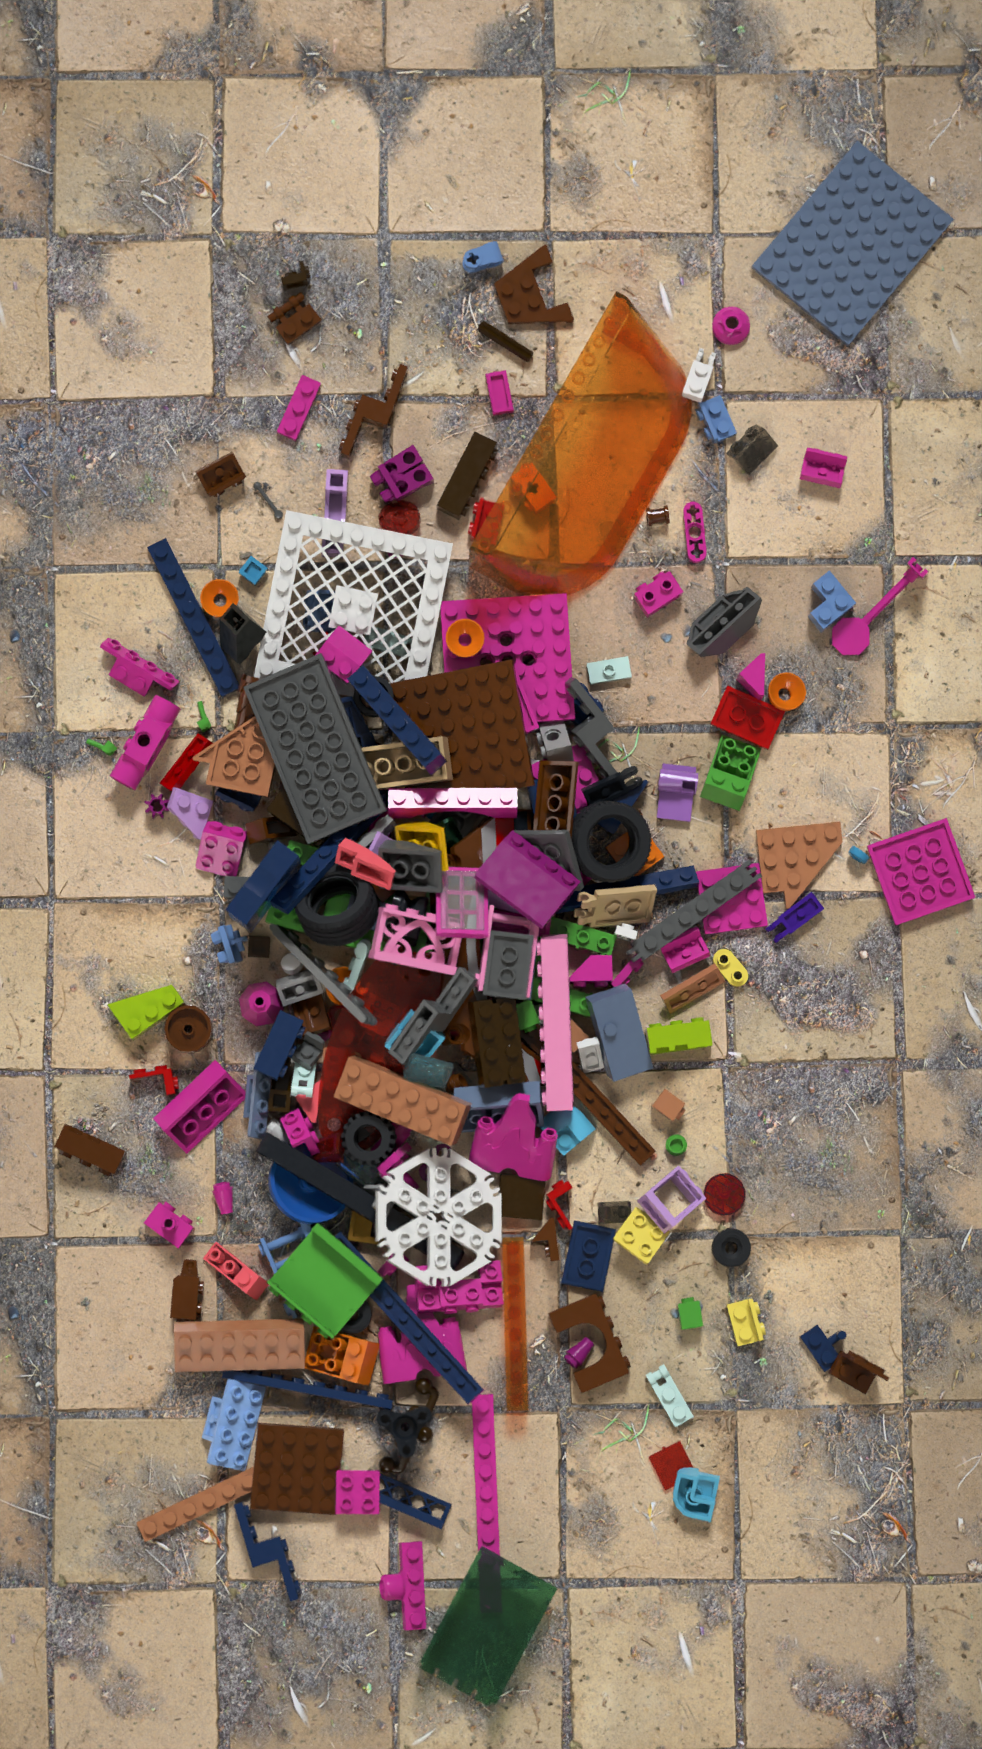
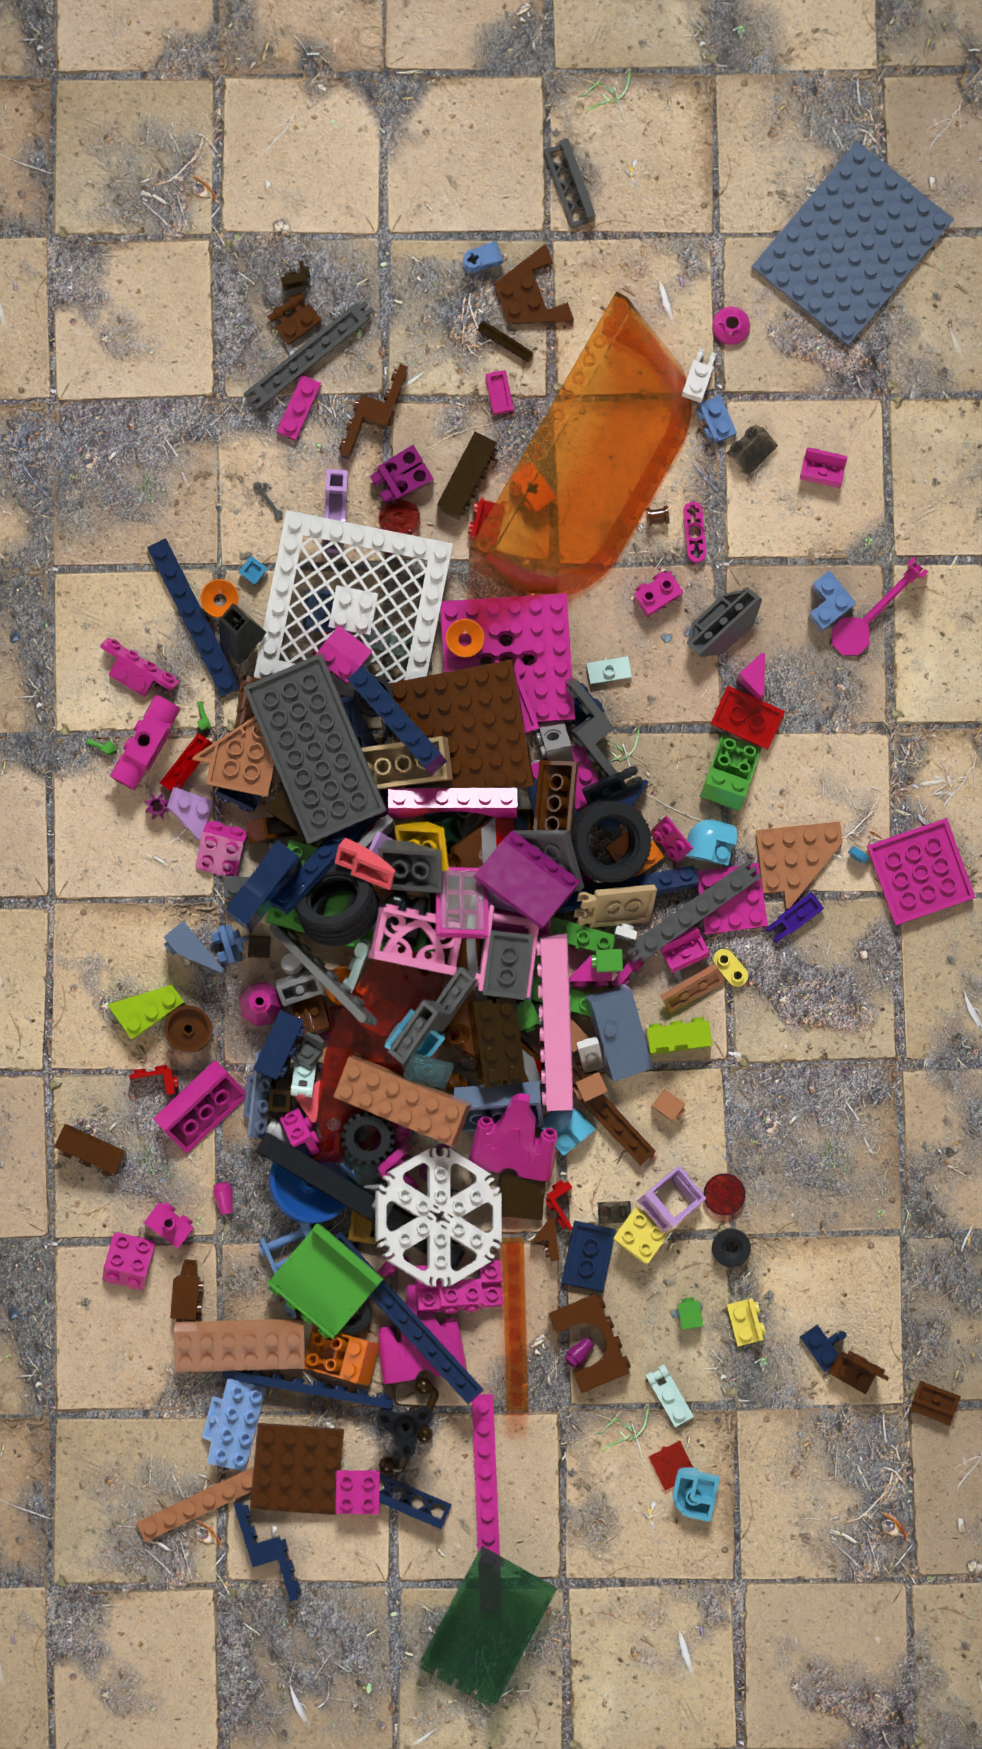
reddish brown bracket [195,452,246,497] -> none
coral slope [203,1242,269,1301] -> none
dark pink plate [379,1541,426,1630] -> none
medium lavender piece [657,763,698,822] -> none
bright green plate [665,1134,687,1156] -> none
orange piece [767,672,806,711] -> none
none -> dark pink bracket [102,1232,155,1290]
none -> sand blue slope [164,921,226,976]
none -> dark grey hinge [243,301,374,411]
none -> dark grey fence [544,138,596,229]
none -> nougat brick [573,1072,608,1103]
none -> bright green brick [591,949,623,973]
none -> dark pink hinge [650,815,693,864]
none -> medium azure brick [686,819,737,866]
none -> reddish brown plate [909,1381,961,1425]

